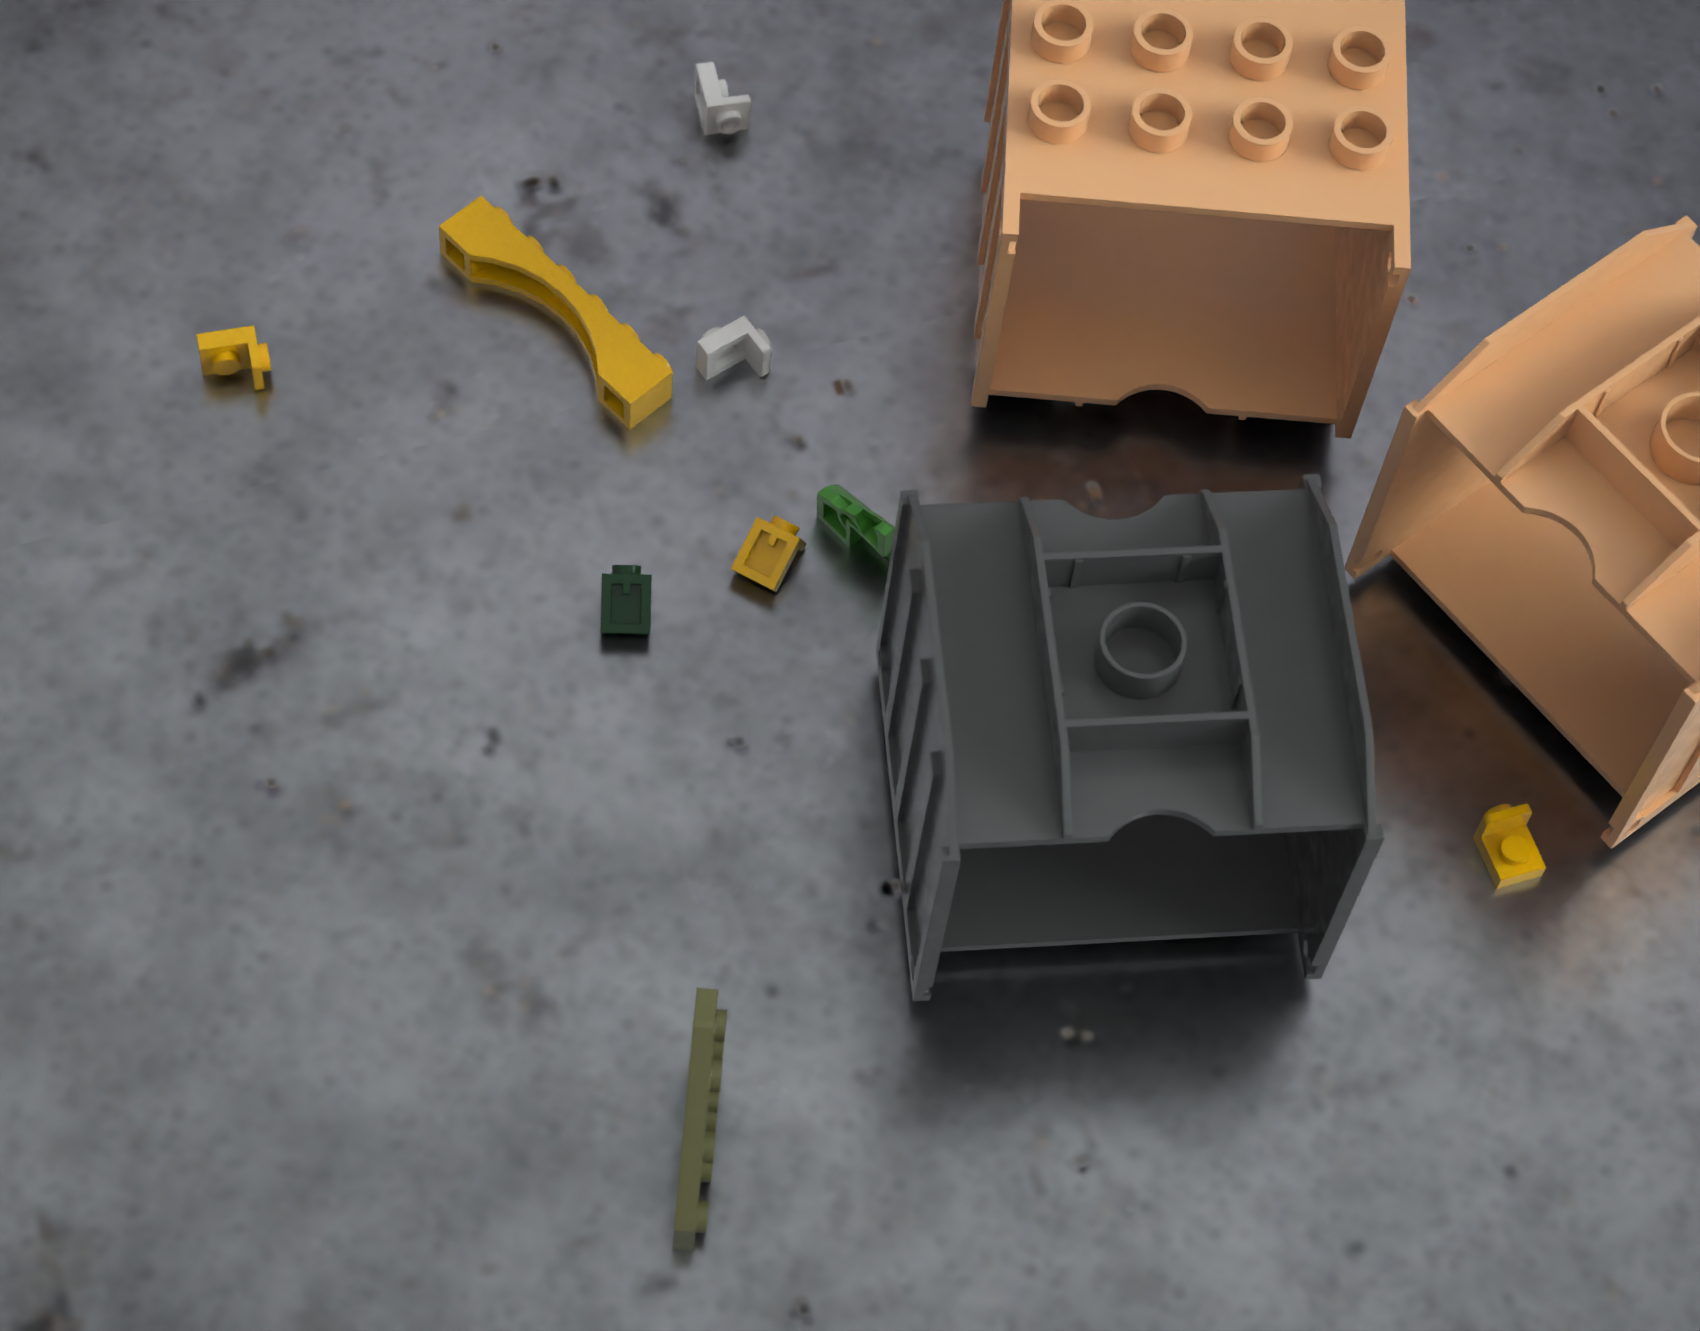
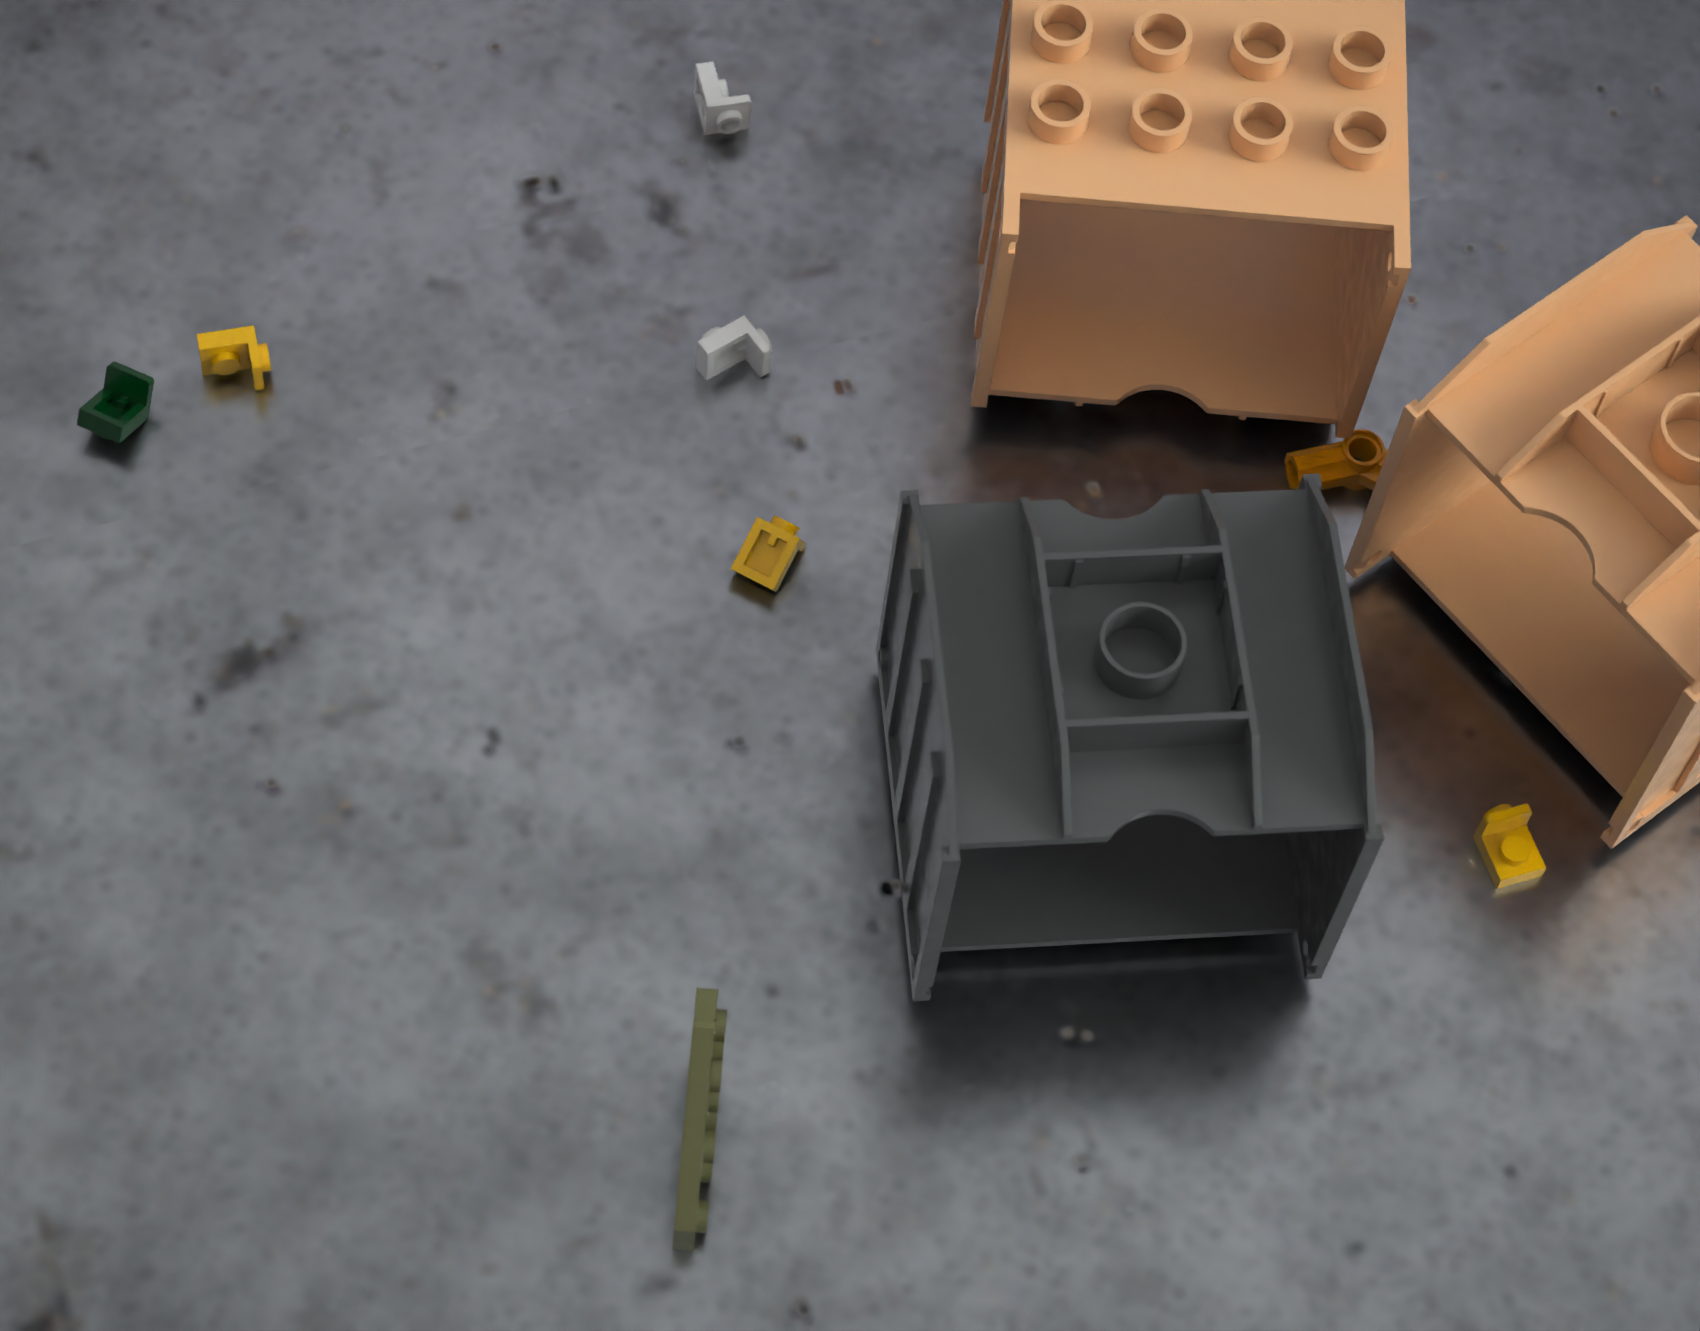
yellow arch [439,196,673,430] -> none
dark green bracket [600,565,652,635] -> none
bright green slope [817,484,895,561] -> none
none -> dark green bracket [77,361,154,443]
none -> light orange piece [1284,429,1388,491]

